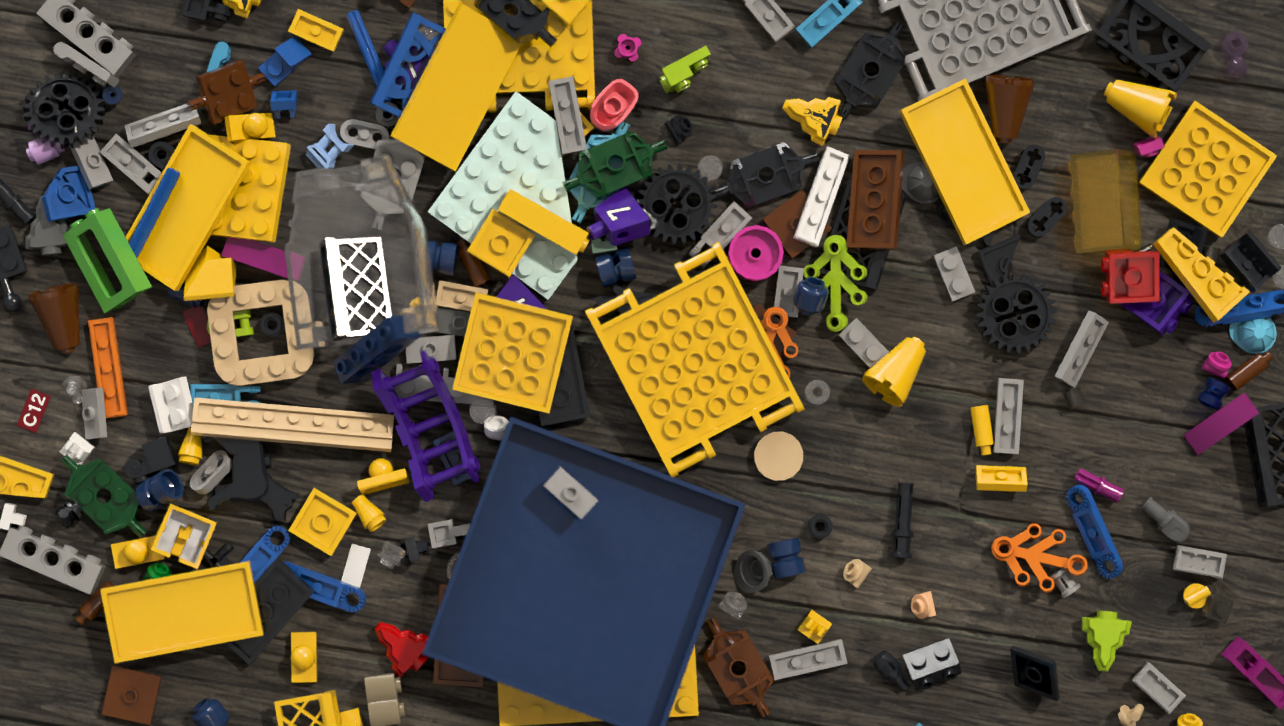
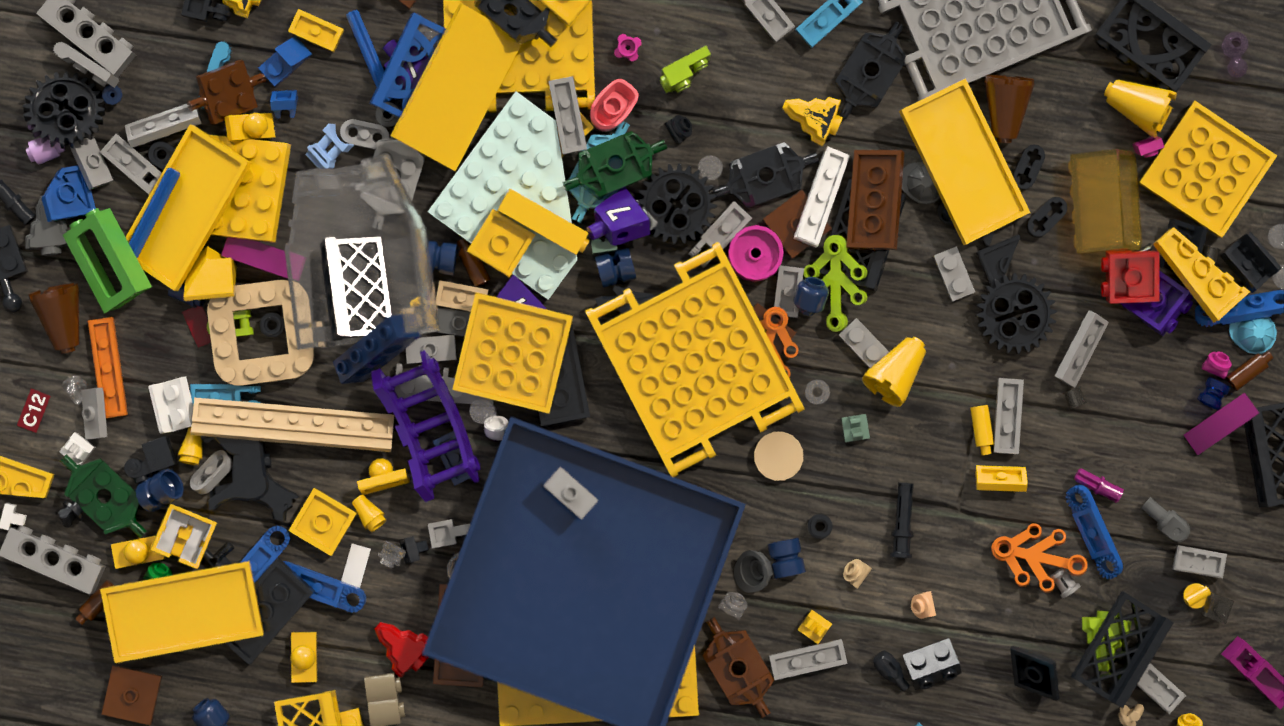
none -> sand green tile [841,414,870,442]
none -> black fence [1071,591,1173,708]

